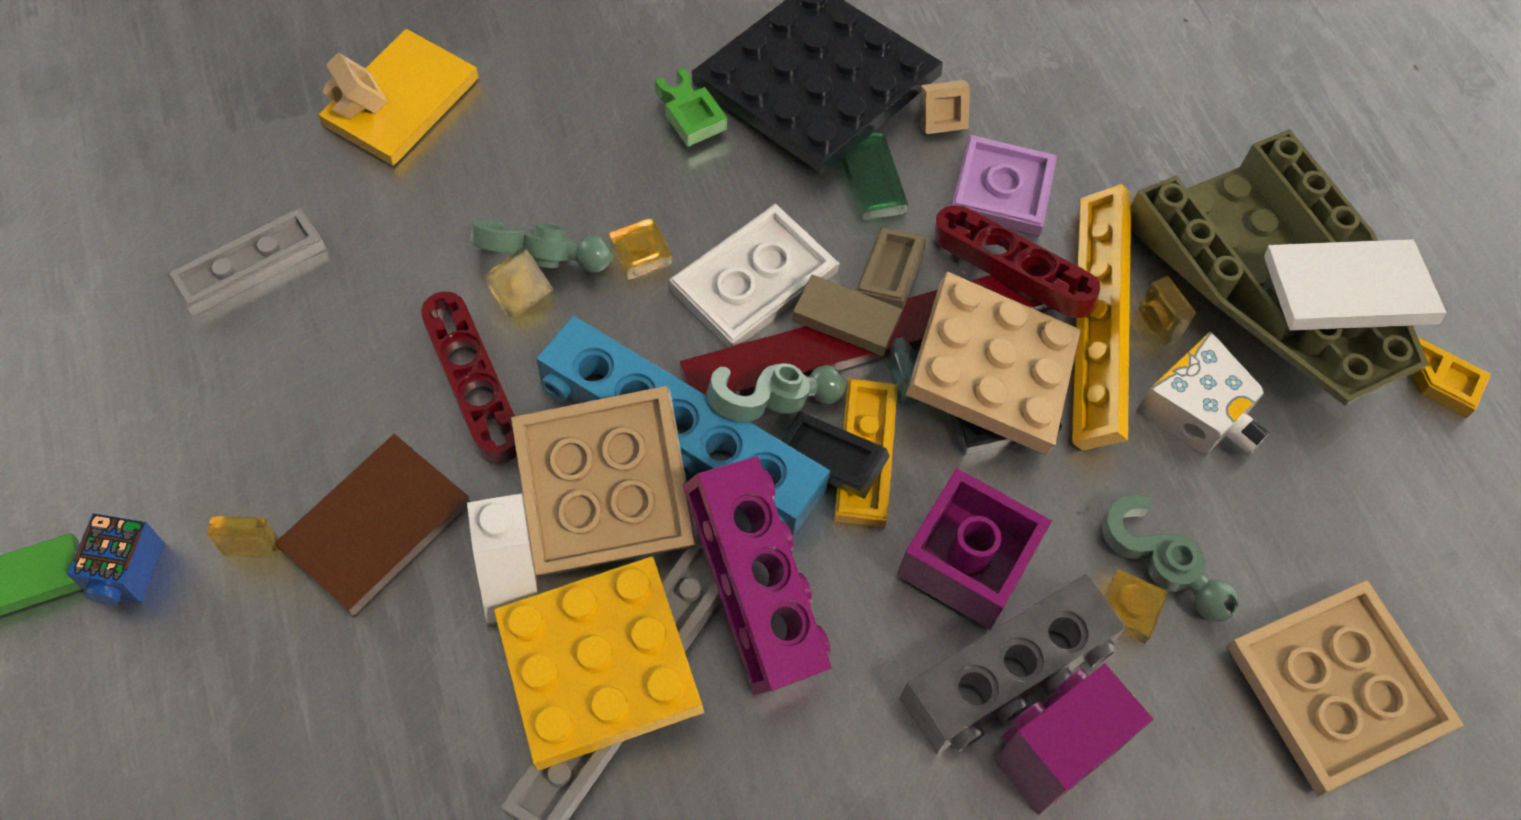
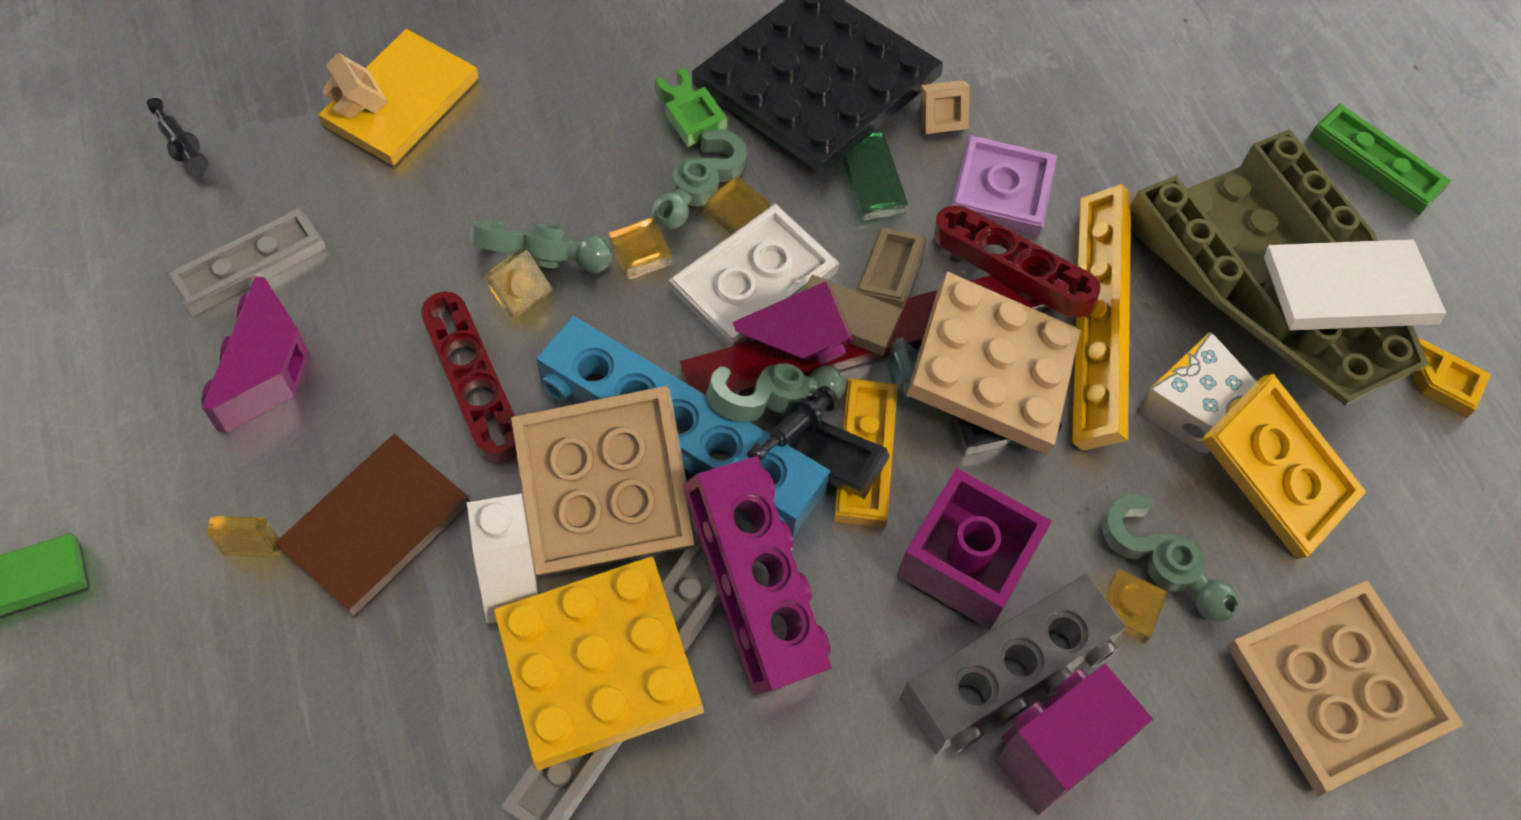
brick [67,513,165,606] -> none
clear yellow plate [1138,276,1196,345] -> none
none -> black piece [146,98,208,176]
none -> magenta slope [201,276,310,433]
none -> sand green piece [652,129,747,230]
none -> clear yellow tile [704,176,770,234]
none -> magenta slope [732,281,854,365]
none -> black piece [746,386,838,461]
none -> yellow tile [1201,374,1366,559]
none -> bright green tile [1309,103,1451,215]

